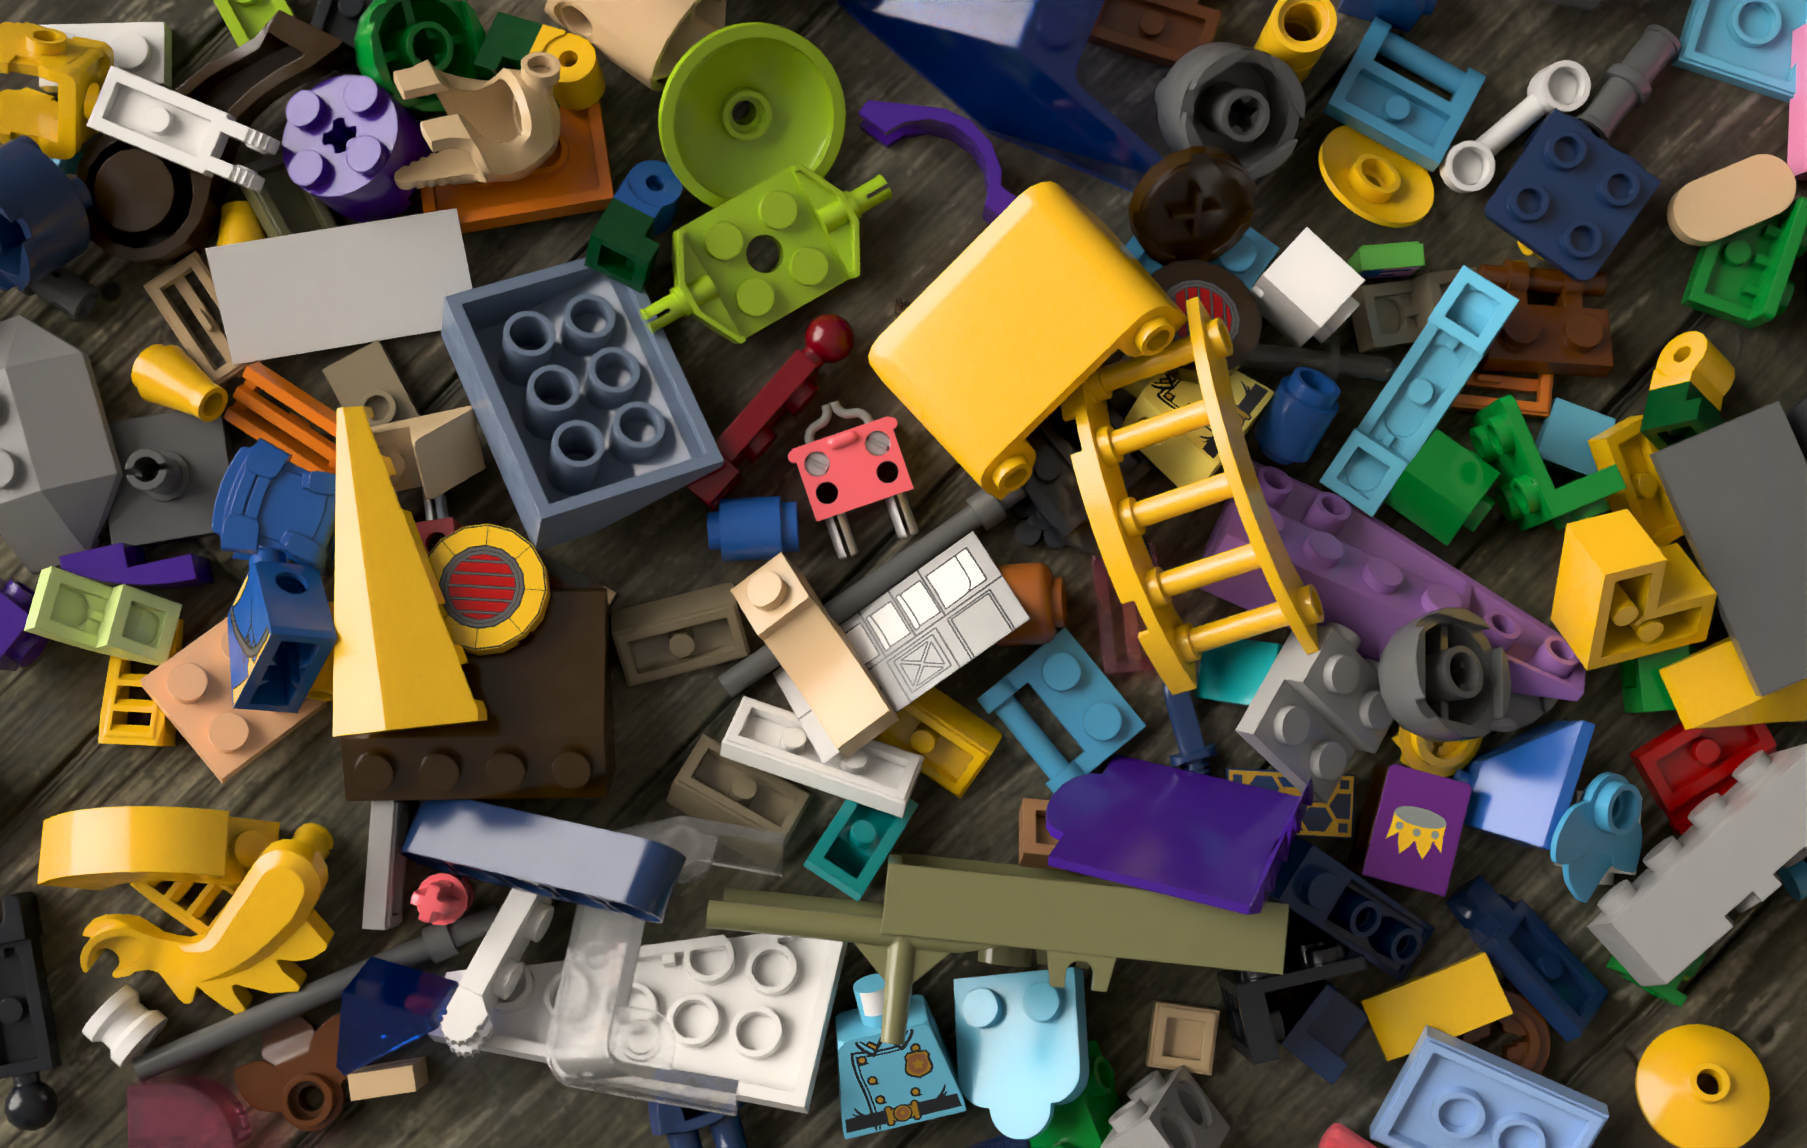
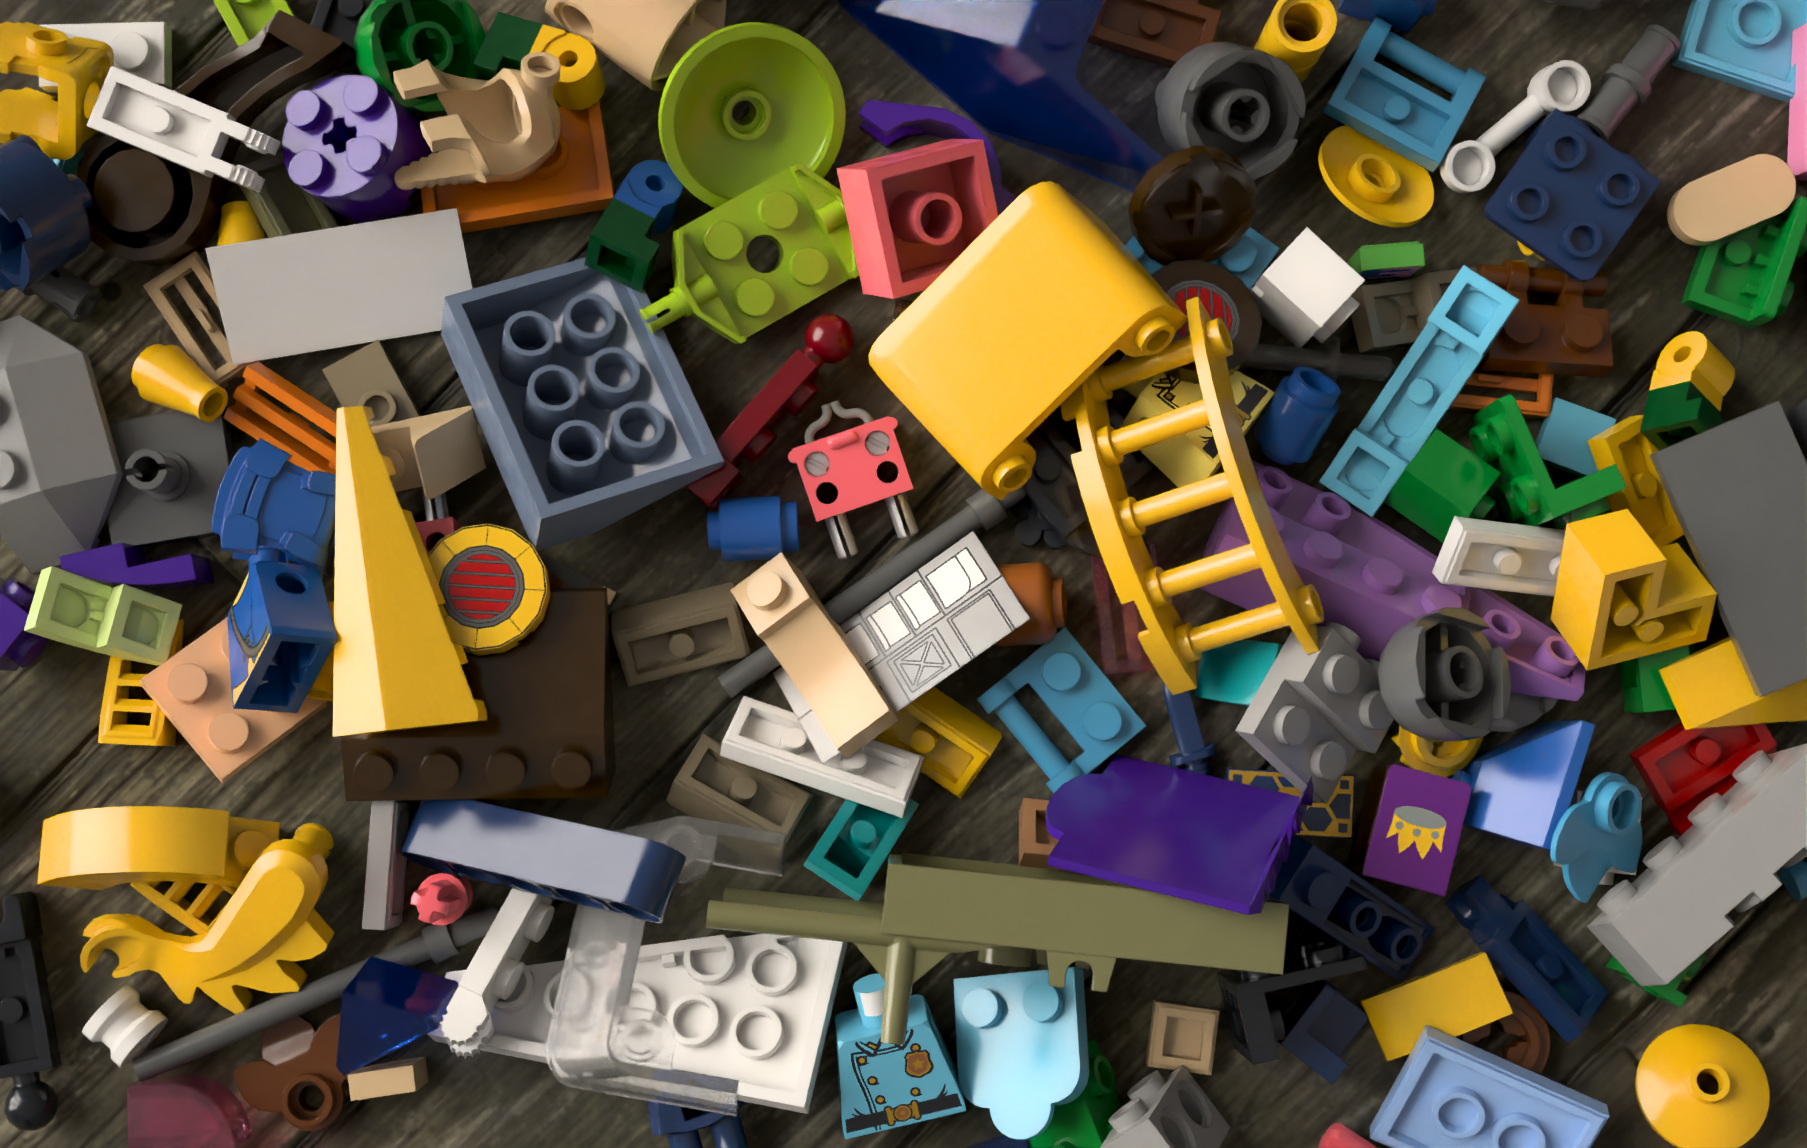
none -> coral brick [836,139,998,299]
none -> white tile [1432,516,1566,597]

